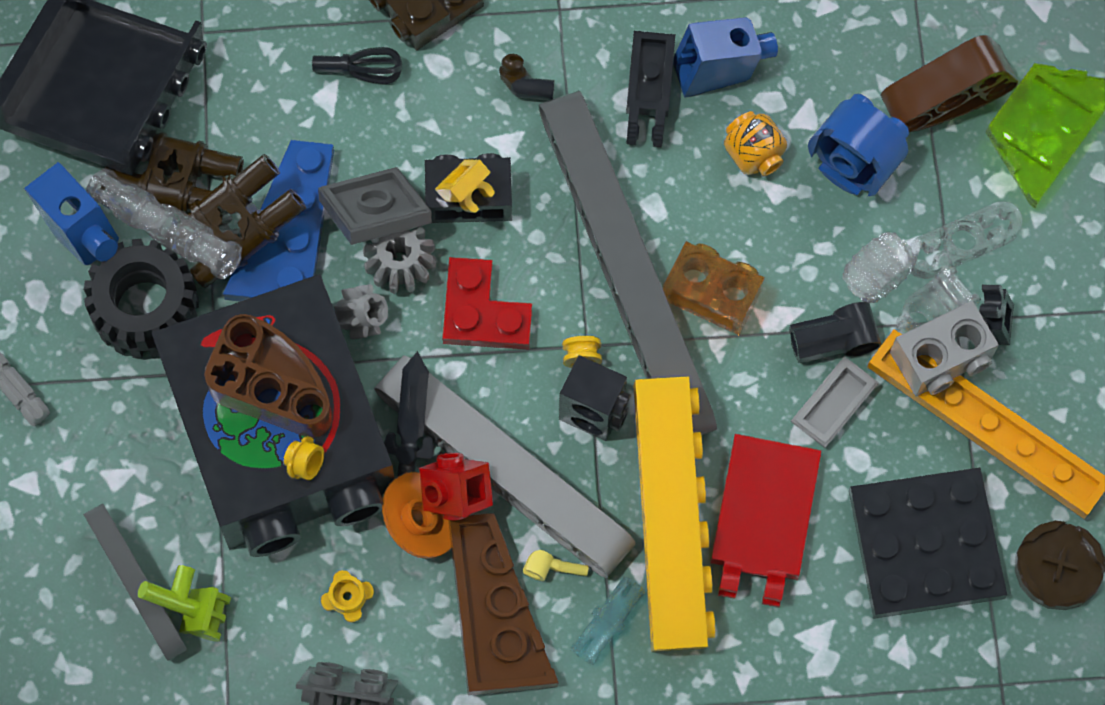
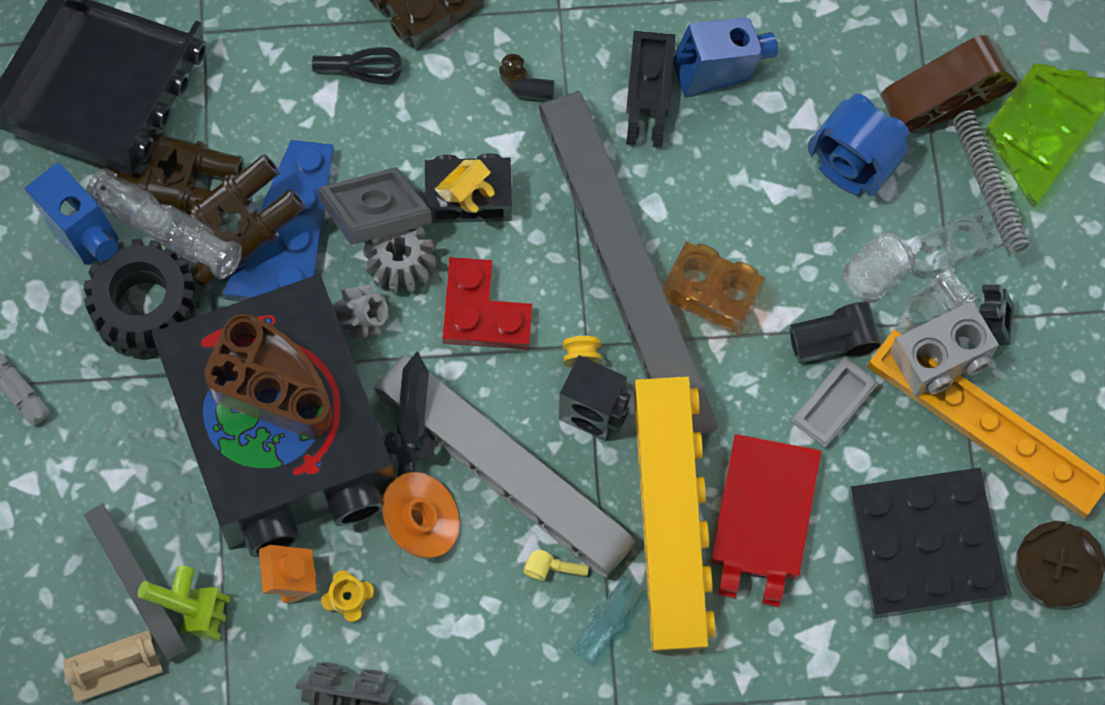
yellow plate [284,436,324,480] -> none
red brick [419,453,493,520] -> none
reddish brown wing [448,513,559,696] -> none
light orange head [724,111,787,176] -> none
none -> tan hinge [63,630,163,703]
none -> orange bracket [259,545,317,603]
none -> light grey piece [953,110,1030,257]

